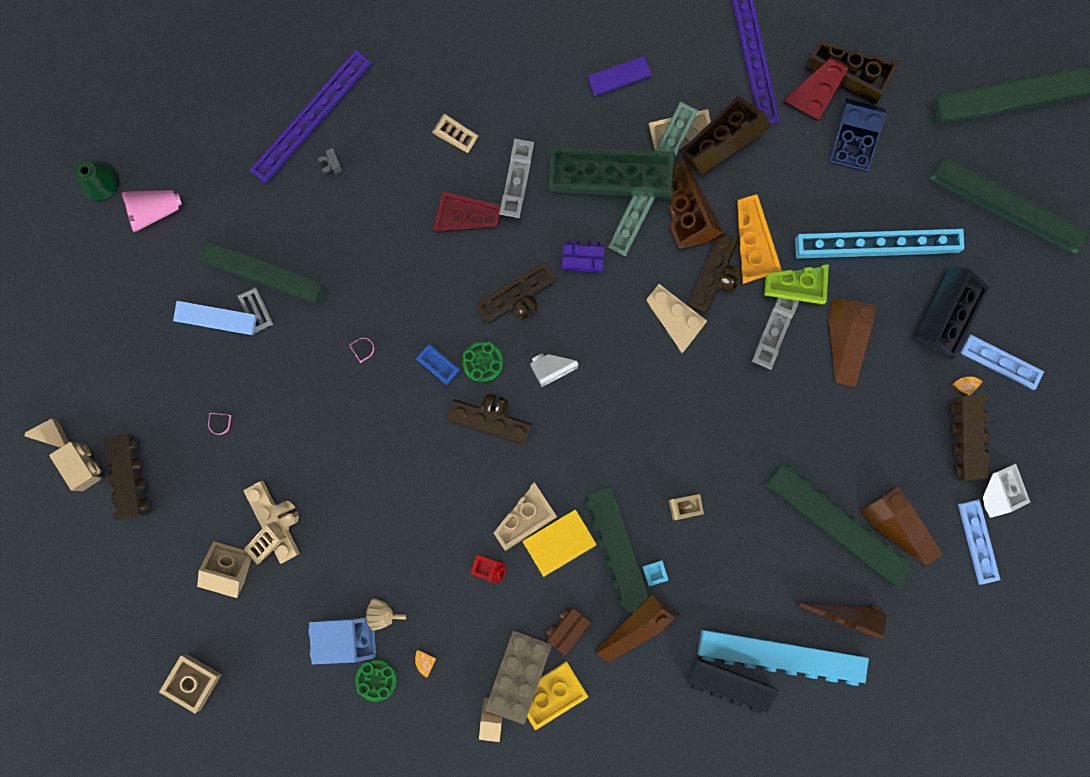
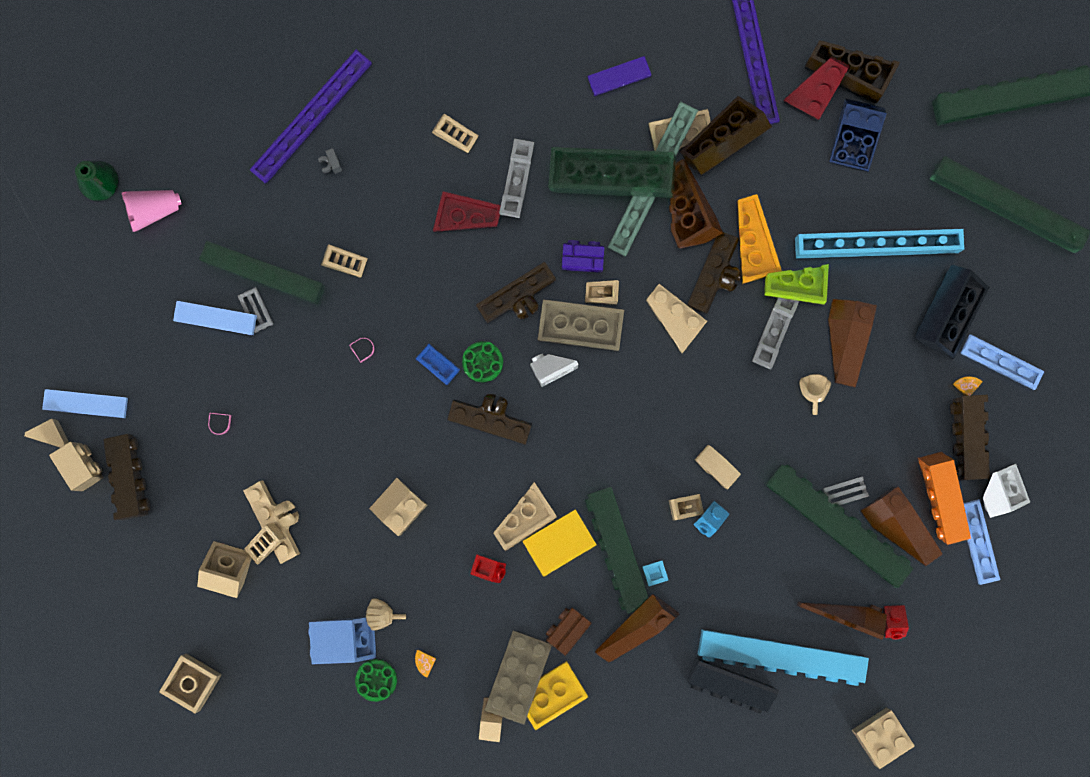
none -> light blue tile [42,389,128,418]
none -> tan slope [321,244,368,278]
none -> tan slope [369,478,427,536]
none -> dark tan plate [538,300,624,351]
none -> tan slope [585,280,619,305]
none -> dark azure bracket [694,501,729,538]
none -> tan slope [695,445,741,489]
none -> tan piece [799,374,831,415]
none -> light grey tile [823,476,869,508]
none -> tan brick [852,707,914,769]
none -> red bracket [883,605,909,639]
none -> orange wedge [918,452,971,545]

